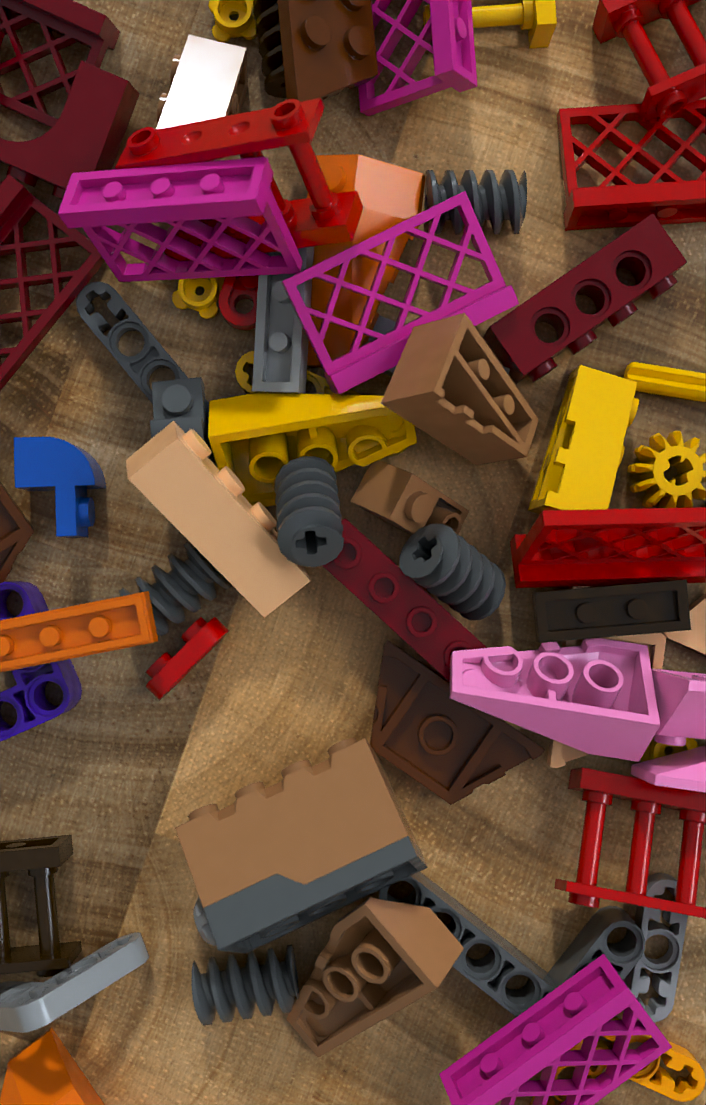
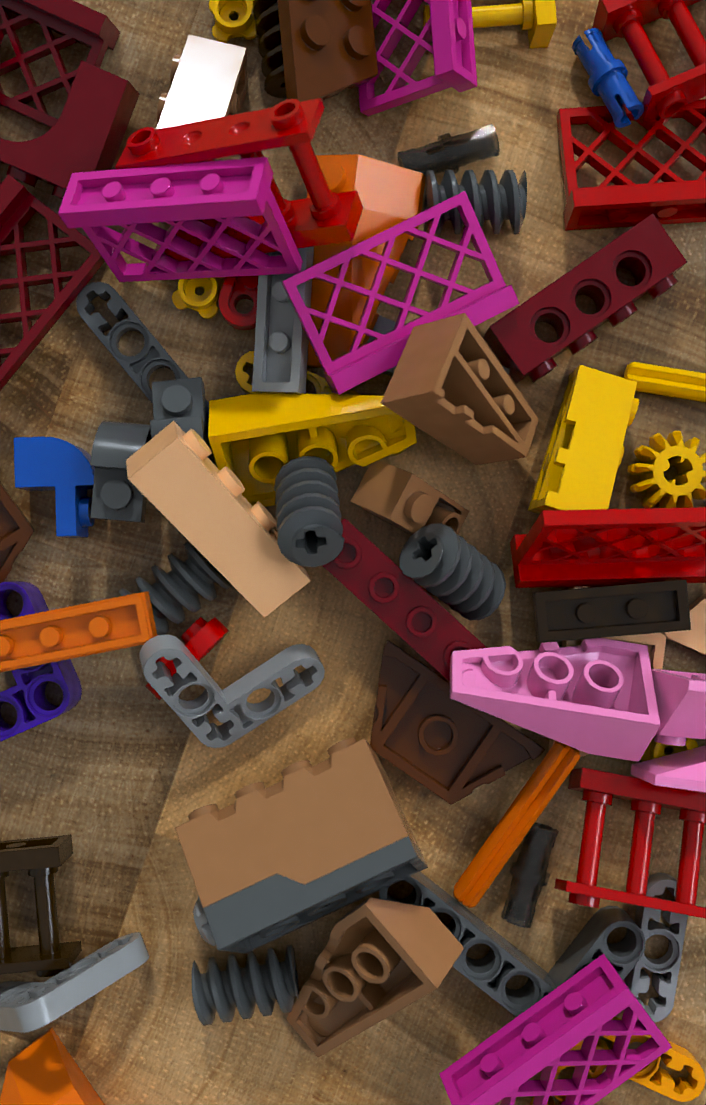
none -> dark grey brick [90,421,152,523]
none -> light grey beam [139,634,325,748]
none -> clear smoke pin [397,124,500,175]
none -> orange axle [453,741,580,908]
none -> clear smoke pin [501,822,559,928]
none -> blue pin [572,28,644,128]

